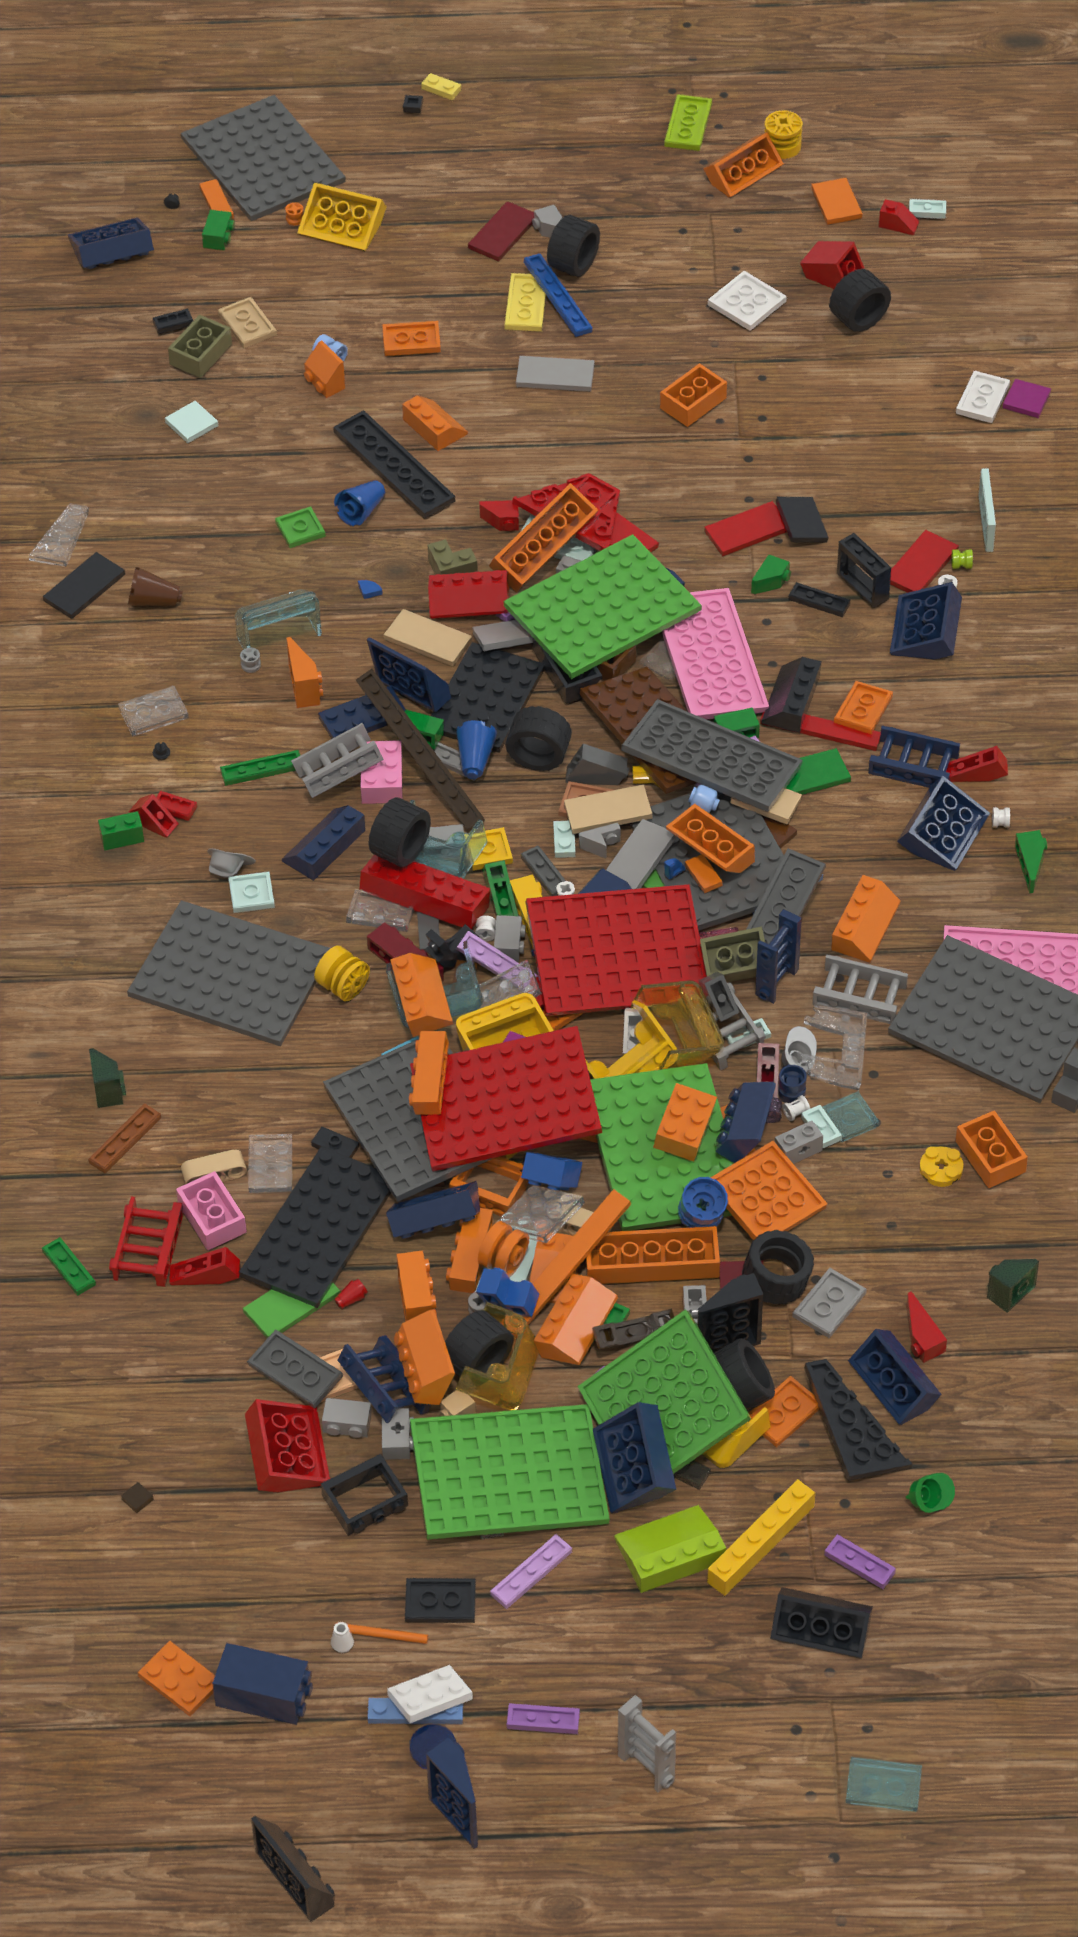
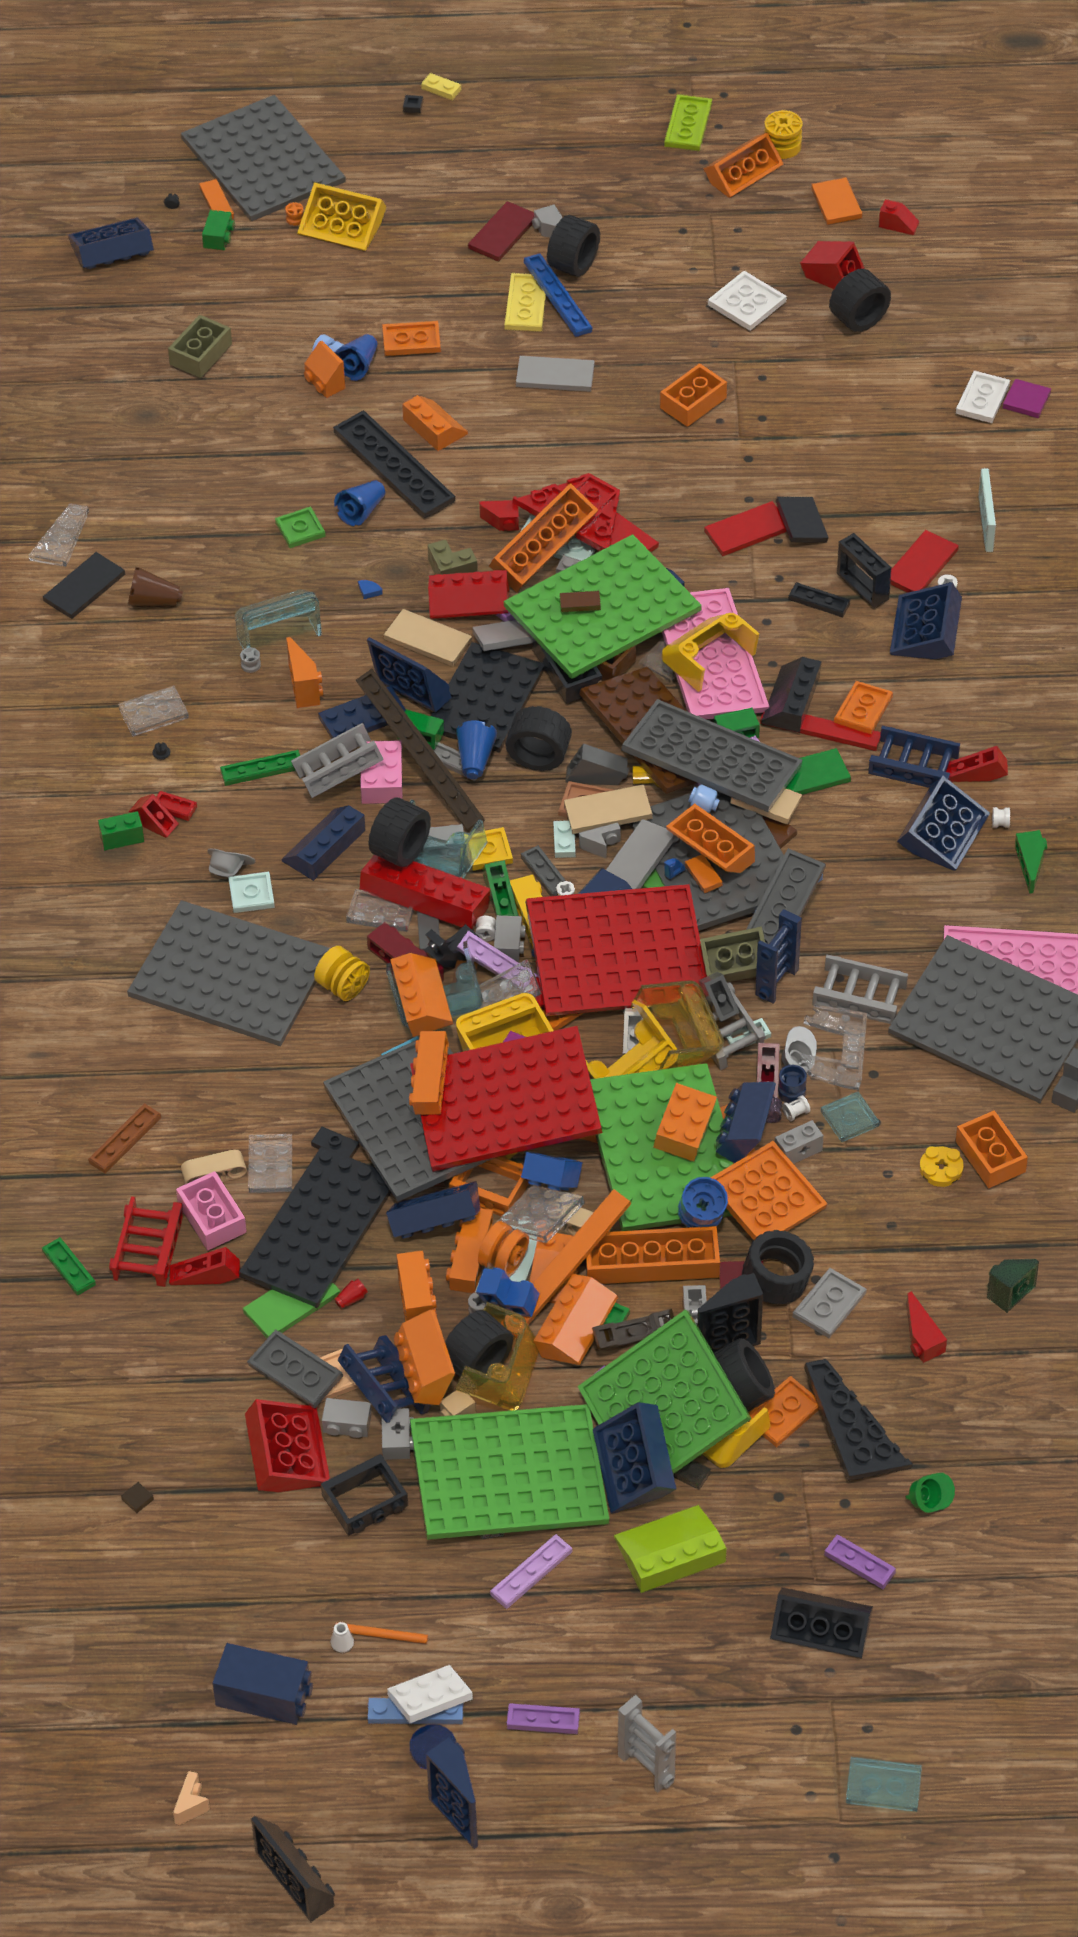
clear green slope [89,1048,126,1108] -> none
orange plate [138,1641,215,1716] -> none
black plate [152,309,193,334] -> none
light aqua tile [165,401,218,443] -> none
tan tile [218,297,277,348] -> none
black tile [405,1578,476,1623] -> none
clear pink tile [699,927,739,939] -> none
yellow brick [707,1480,815,1596] -> none
green slope [751,554,791,594] -> none
light aqua plate [801,1105,842,1148] -> none
orange slope [831,875,900,963] -> none
dark blue slope [848,1329,942,1425] -> none
light aqua plate [909,199,946,219] -> none
lime wheel [952,549,973,569] -> none
none -> light nougat slope [173,1771,210,1825]
none -> blue cone [335,334,378,381]
none -> reddish brown tile [560,591,601,612]
none -> yellow windscreen [661,613,759,692]

